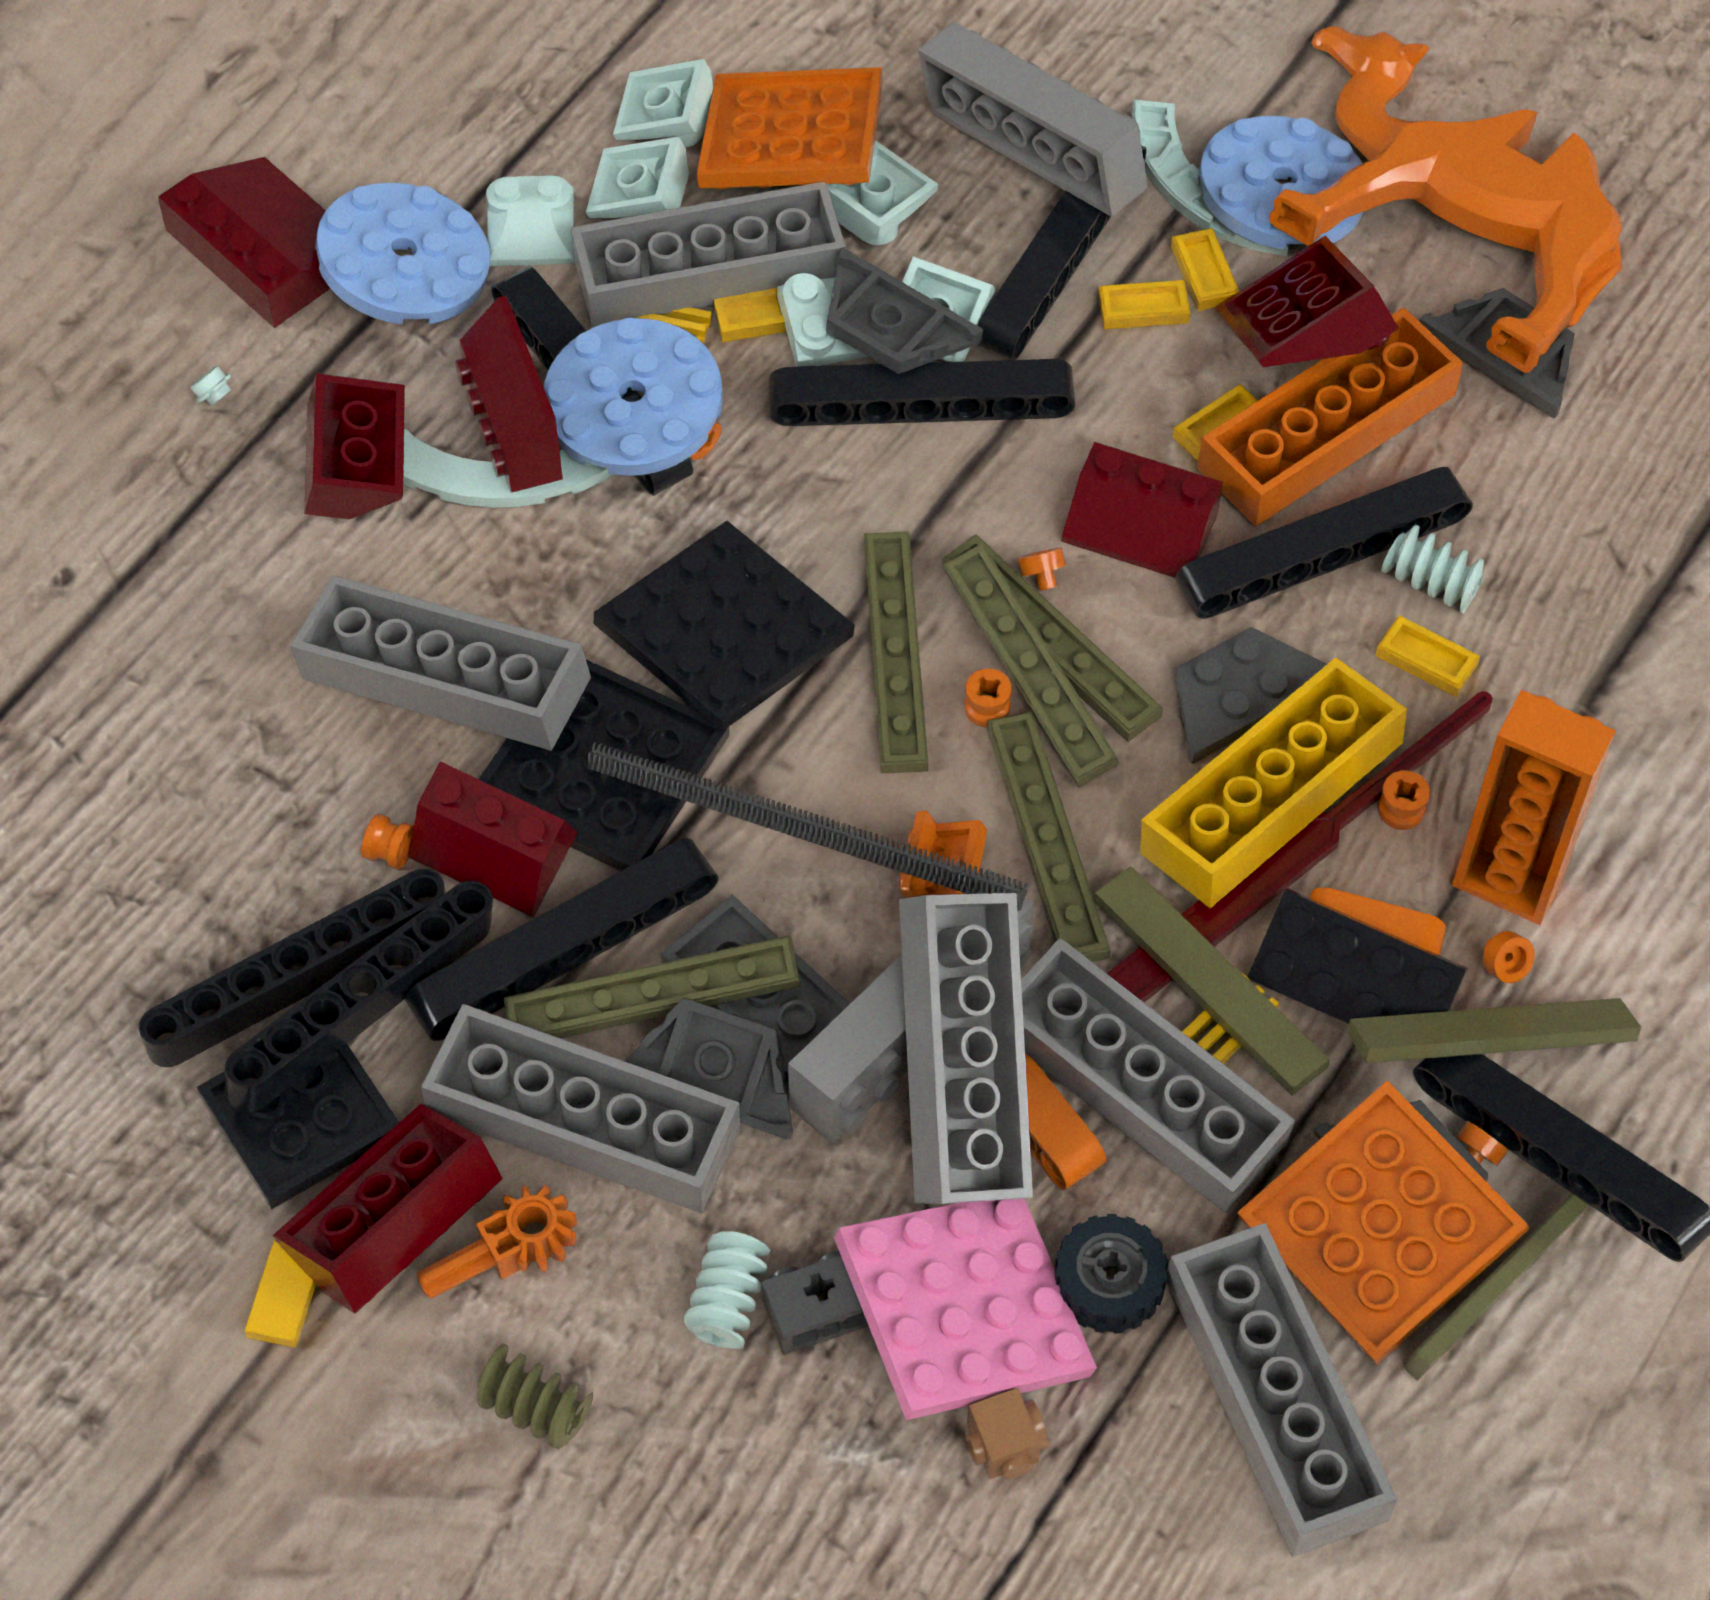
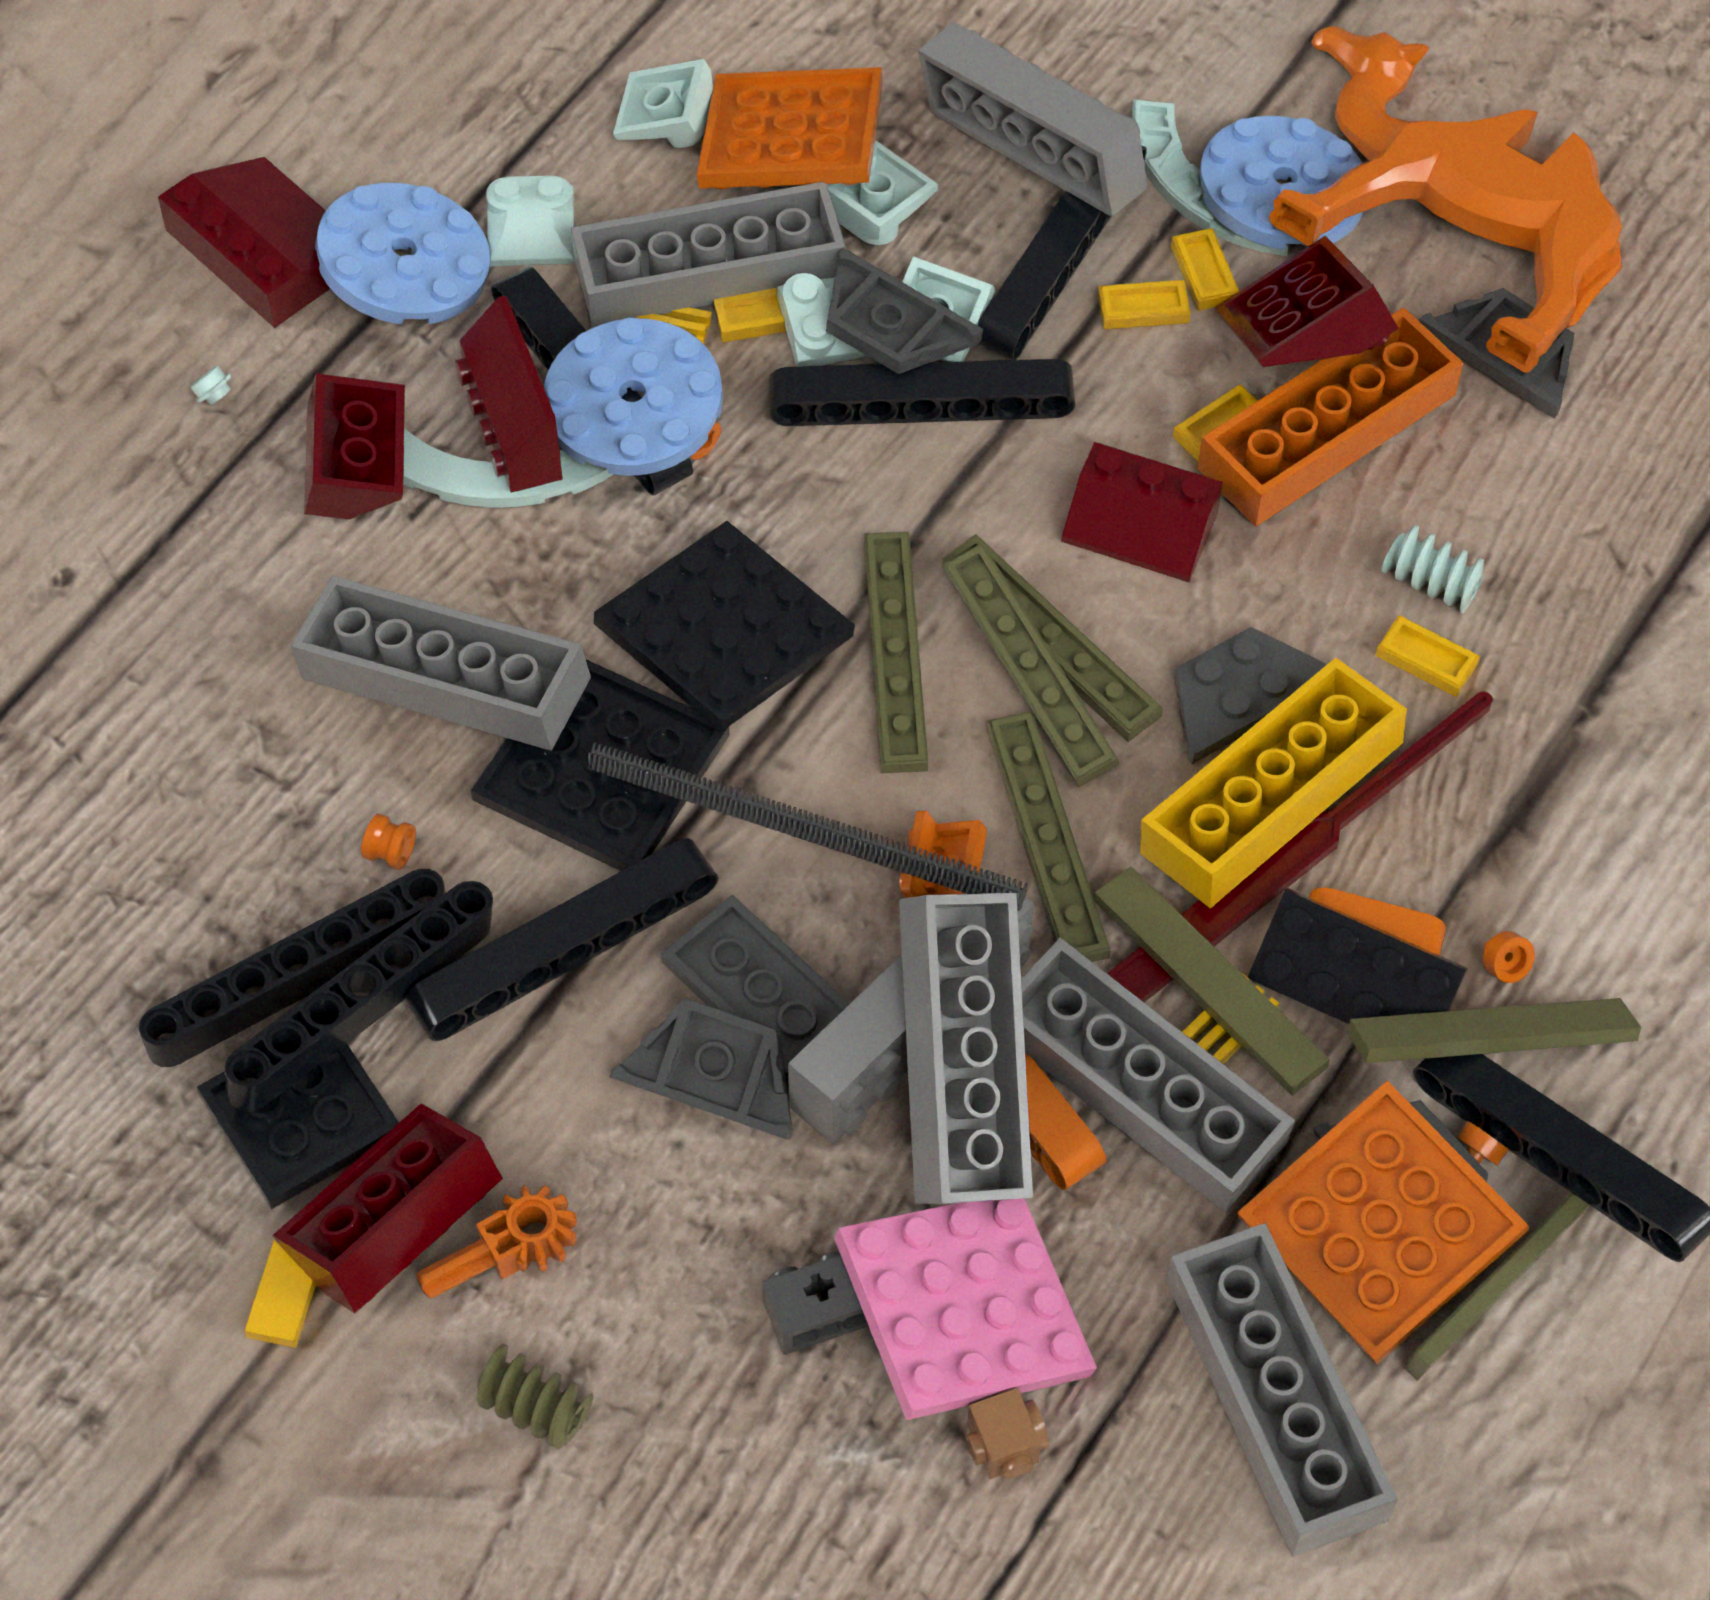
dark red slope [408,761,578,918] -> none
light grey brick [421,1004,741,1213] -> none
olive tile [504,935,801,1038] -> none
light aqua slope [586,136,689,218] -> none
light aqua piece [684,1231,771,1349] -> none
orange wheel [964,668,1012,727] -> none
orange tile [1017,547,1066,590] -> none
black wheel [1055,1214,1168,1334] -> none
black beam [1175,467,1473,619] -> none
orange wheel [1378,770,1430,830] -> none
orange brick [1452,689,1616,925] -> none

